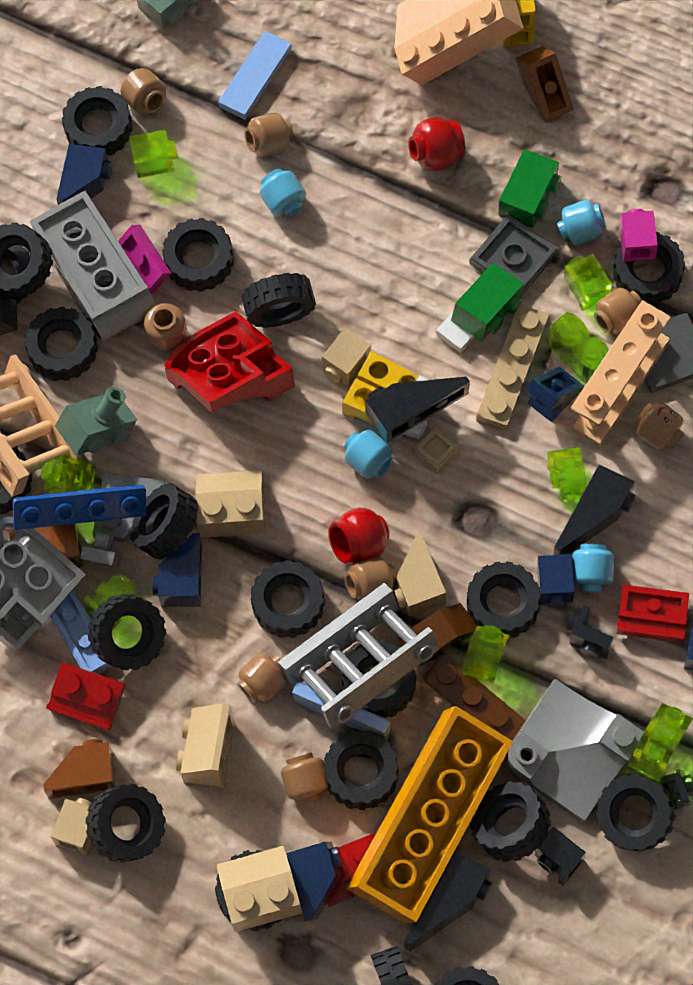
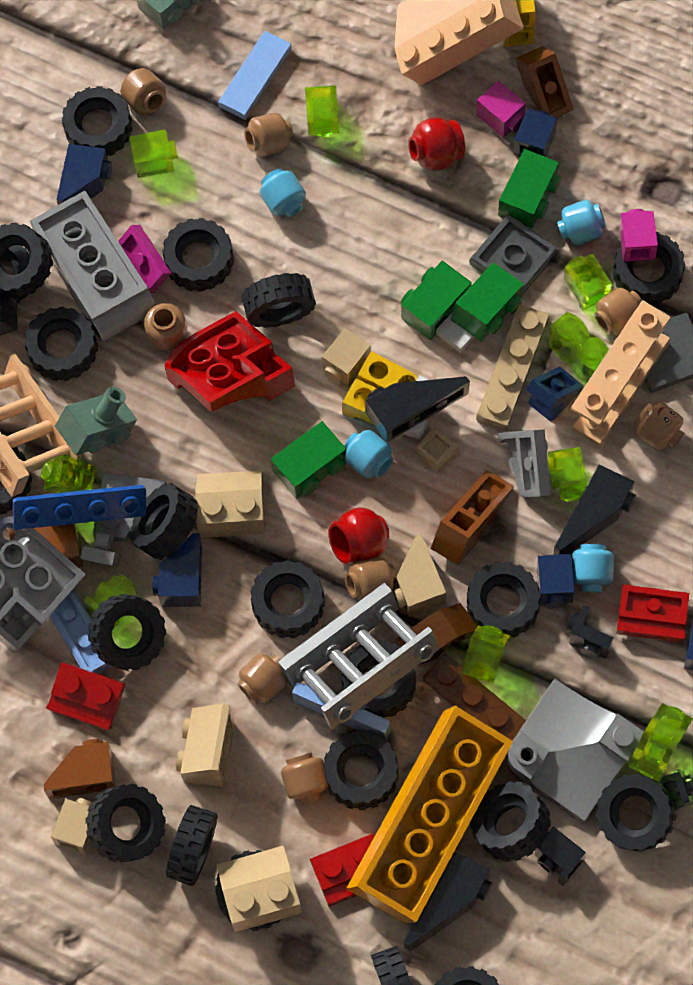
dark blue slope [286,841,344,921] -> none
none -> black tyre [166,805,218,886]
none -> green brick [271,421,347,499]
none -> clear neon green brick [305,85,339,137]
none -> green brick [400,260,472,340]
none -> dark orange slope [430,470,514,565]
none -> dark pink brick [476,80,526,138]
none -> light grey wing [498,429,551,497]
none -> dark blue brick [514,108,557,157]

